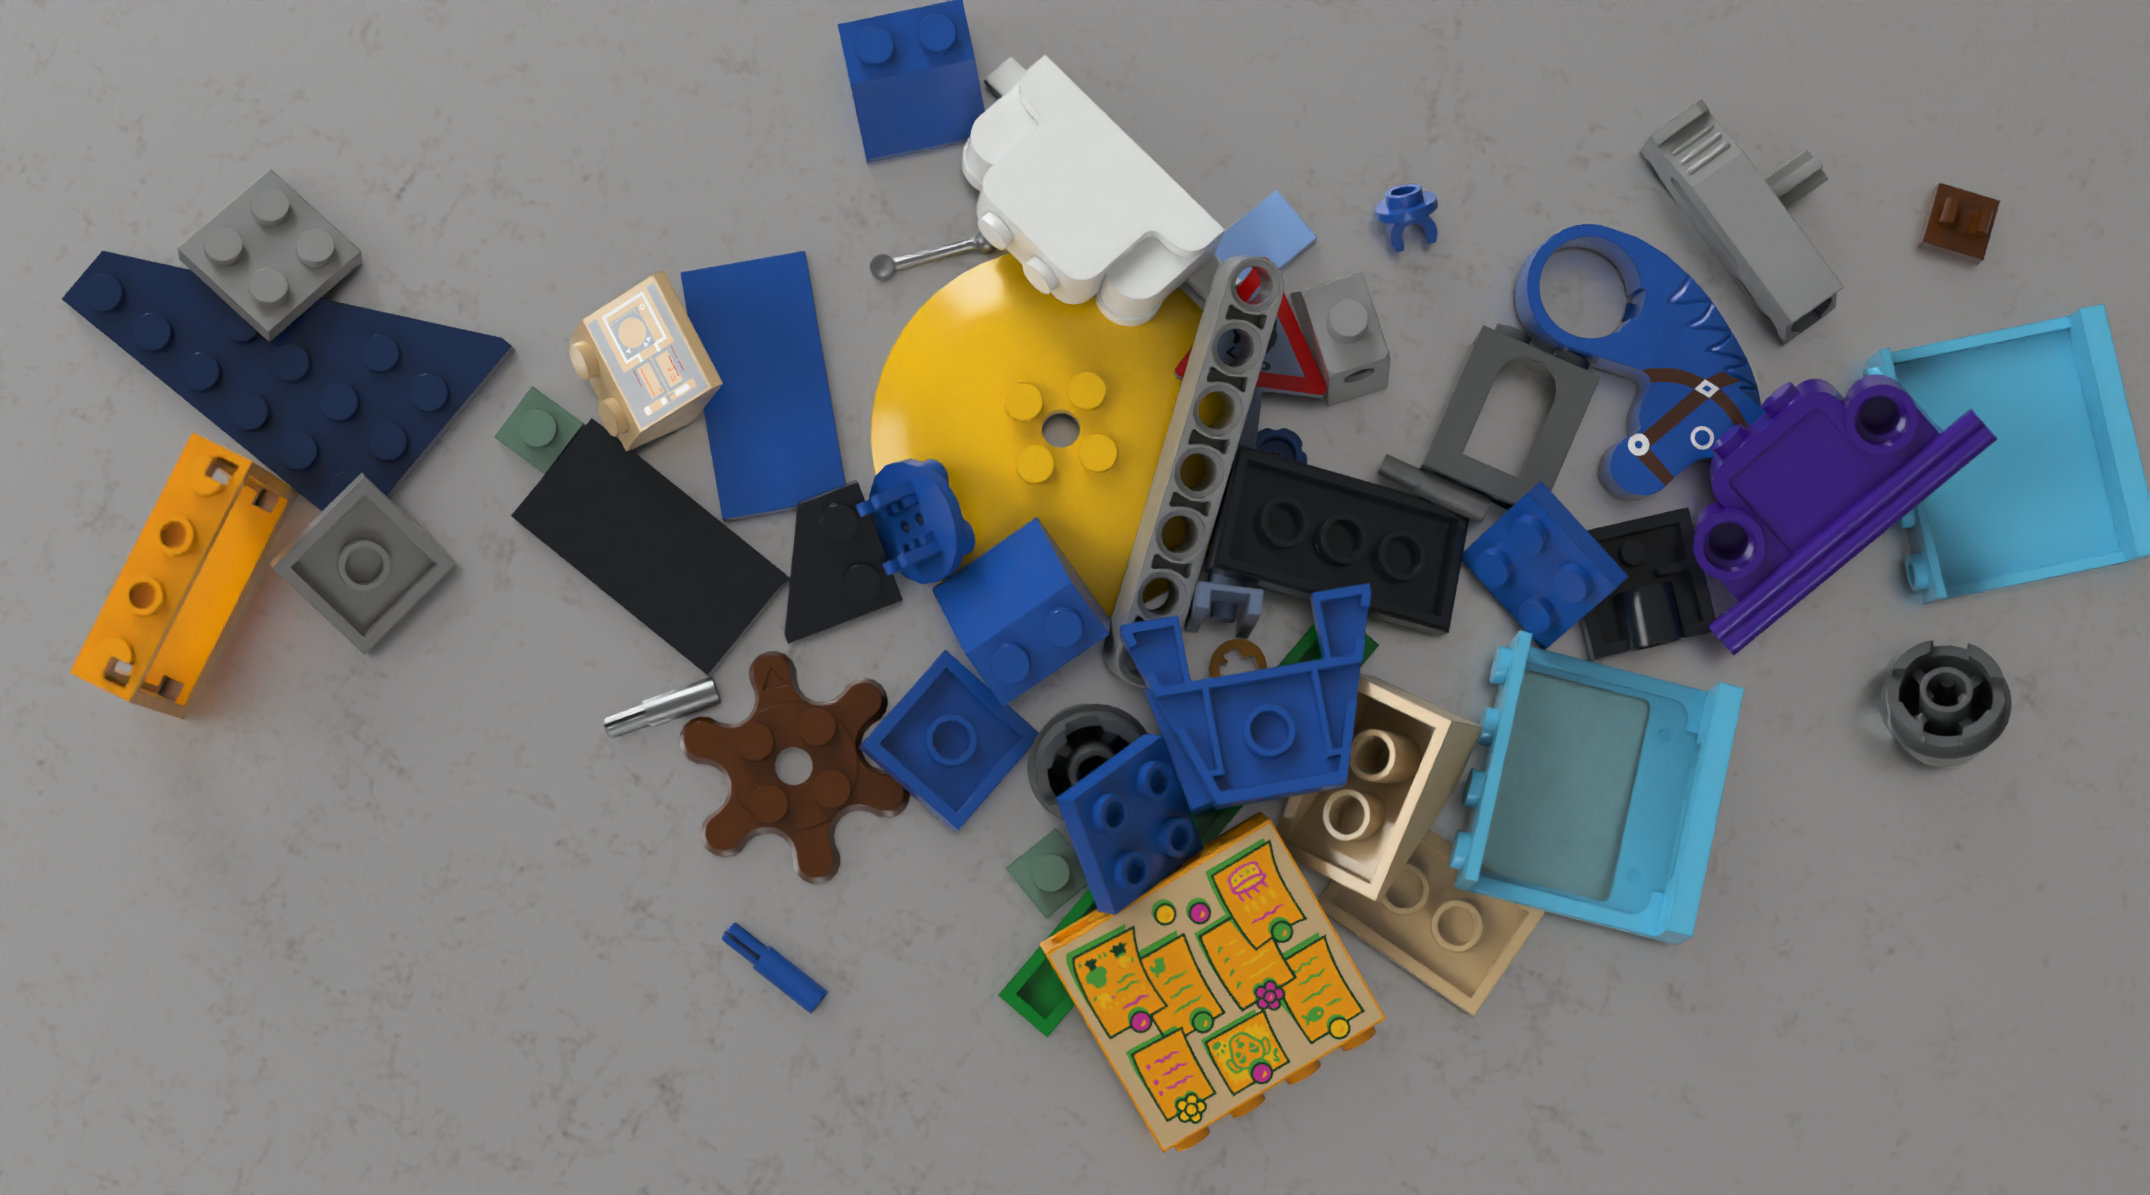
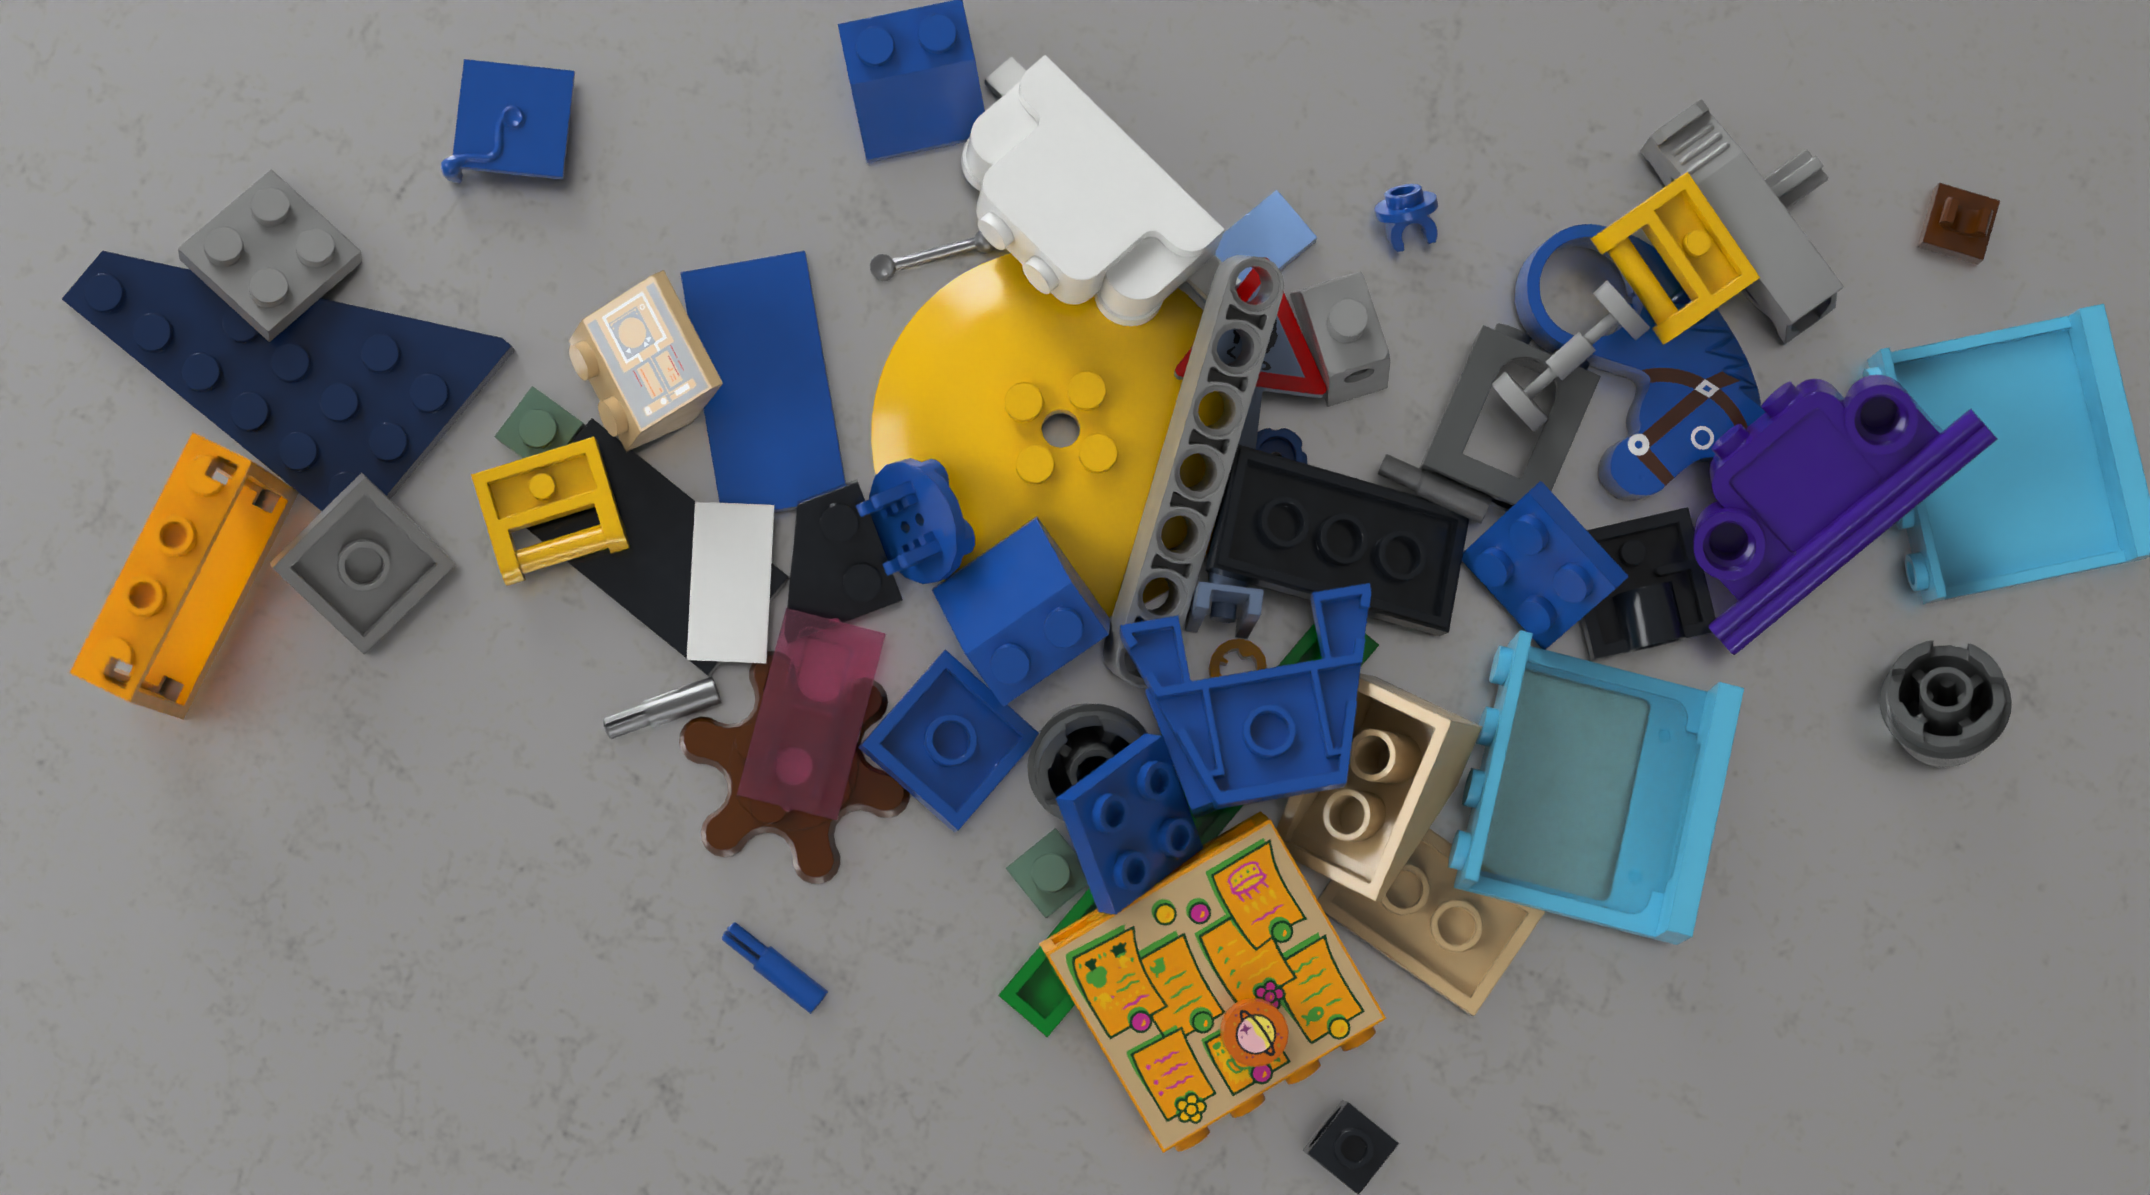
none -> blue hat [441,59,575,183]
none -> yellow plate [471,437,630,586]
none -> white sticker [687,502,775,663]
none -> clear pink piece [737,608,886,821]
none -> orange tile [1220,998,1288,1067]
none -> black brick [1303,1100,1399,1195]
none -> light grey wheel [1491,280,1650,432]
none -> yellow plate [1590,172,1760,344]

